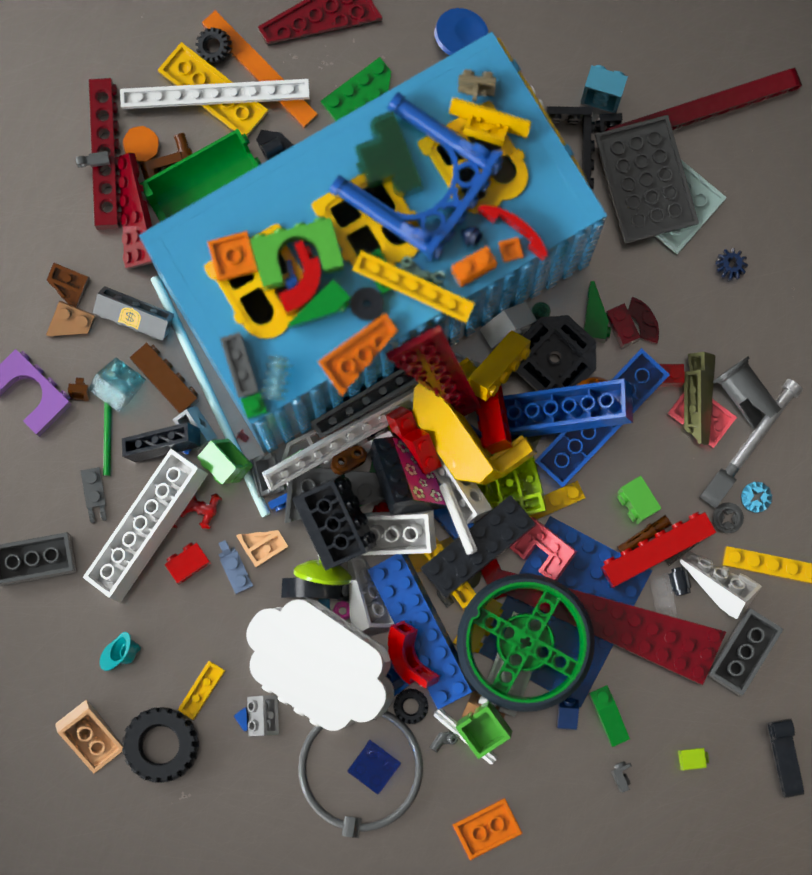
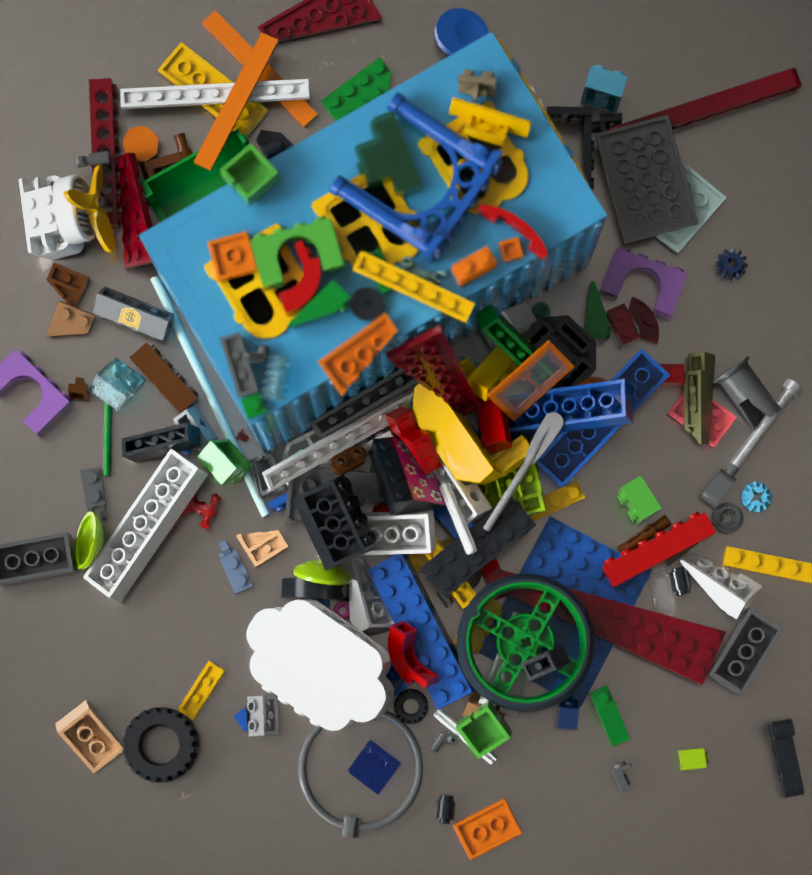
teal piece [100,632,141,671] -> none
red brick [164,542,211,585] -> none
black tyre [195,28,232,63] -> none
blue hand [284,260,298,289] -> none
dark blue plate [461,226,483,247] -> none
coral plate [510,517,577,581] -> none
none -> white brick [19,165,116,260]
none -> lime dish [74,512,105,570]
none -> orange tile [194,32,279,171]
none -> bright green piece [220,143,280,207]
none -> dark grey arm [244,345,270,363]
none -> black brick [435,795,456,824]
none -> green brick [475,303,555,386]
none -> light grey piece [483,412,563,532]
none -> clear door [487,340,575,421]
none -> black slope [521,645,570,681]
none -> medium lavender arch [599,247,687,319]

